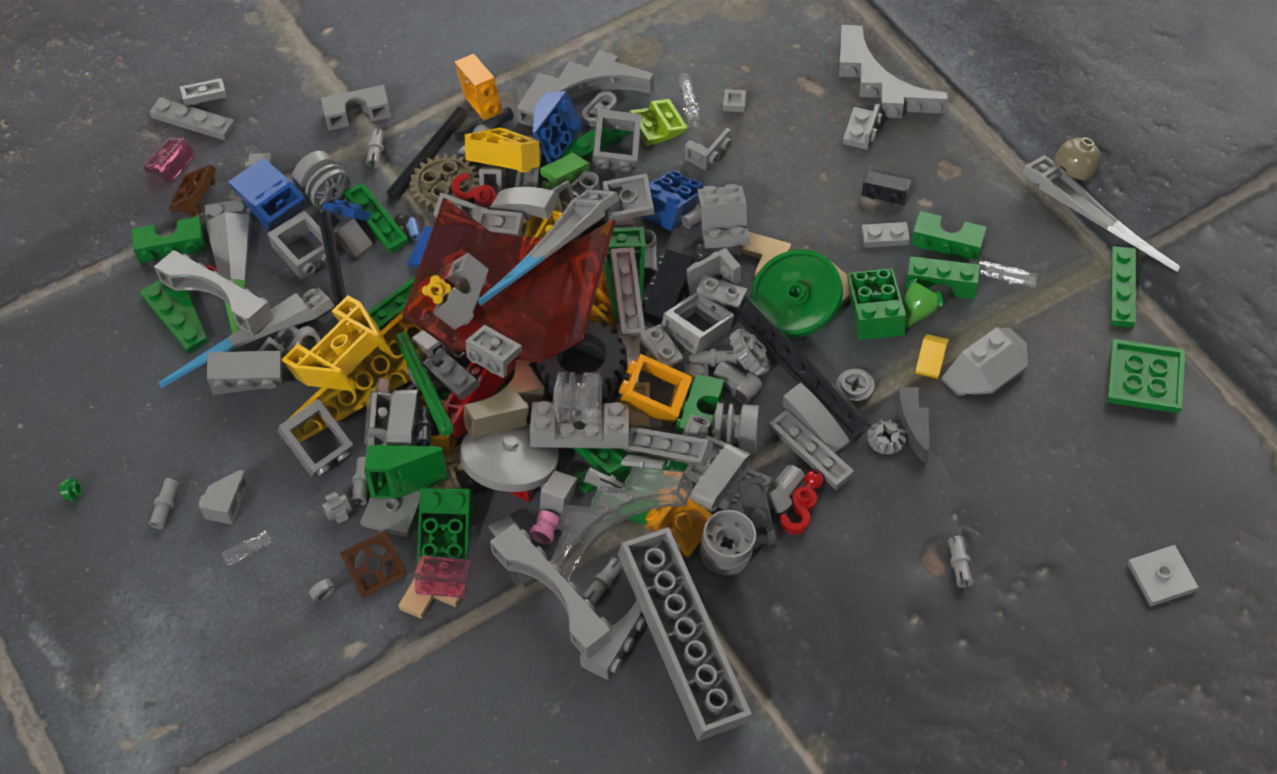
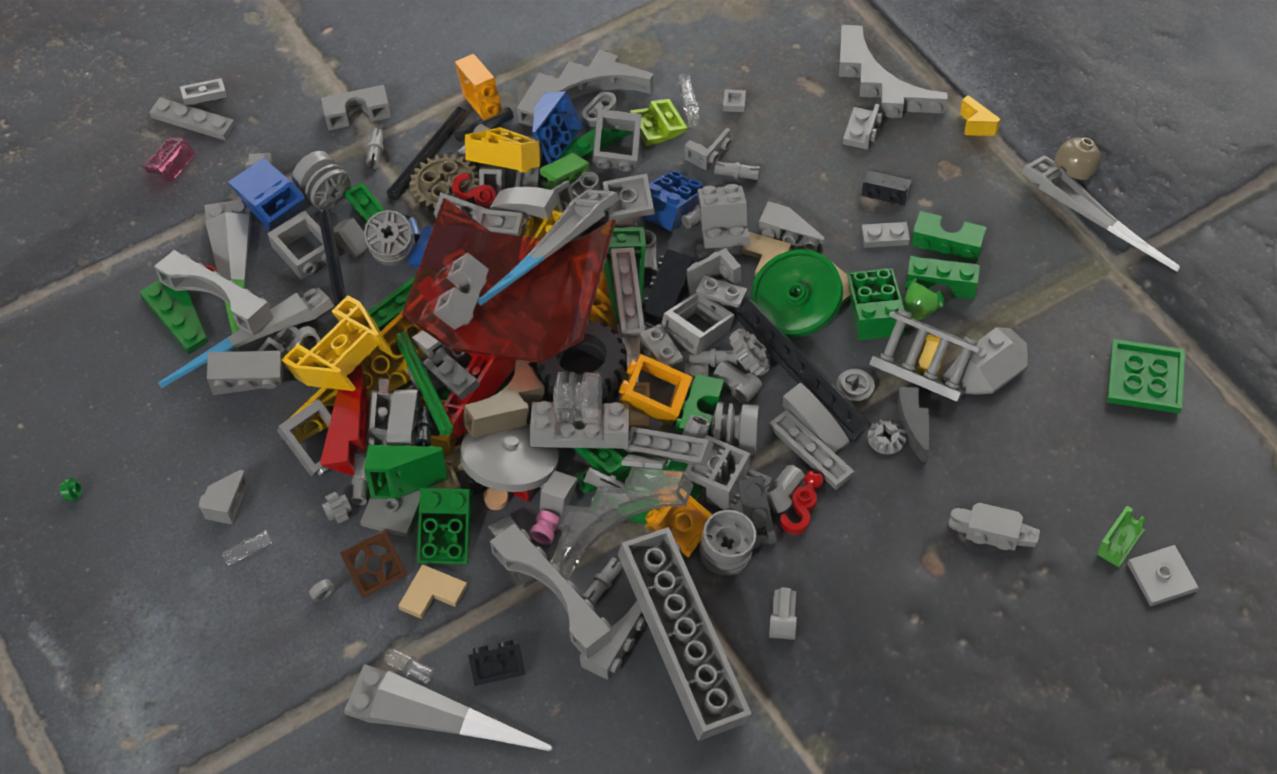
green arch [132,217,206,263] -> none
light grey pin [148,478,179,529] -> none
reddish brown piece [169,165,217,217] -> none
blue plate [323,199,371,221] -> none
clear pink bracket [415,556,471,598] -> none
yellow plate [422,275,451,304] -> none
light grey bracket [466,325,522,378] -> none
light grey beam [690,444,750,512] -> none
light grey pin [948,536,973,588] -> none
clear pin [969,258,1039,288] -> none
green plate [1110,246,1136,328] -> none
none -> red wedge [320,365,368,475]
none -> light grey plate [344,664,552,751]
none -> light grey wheel [364,210,415,266]
none -> clear axle [384,649,435,684]
none -> black bracket [468,640,526,686]
none -> light nougat tile [483,488,508,510]
none -> light grey pin [714,161,760,181]
none -> light grey slope [759,201,825,253]
none -> light grey piece [769,587,797,640]
none -> light grey fence [869,309,983,402]
none -> light grey hinge [948,503,1040,551]
none -> yellow slope [960,95,1001,136]
none -> bright green hinge [1097,506,1145,568]

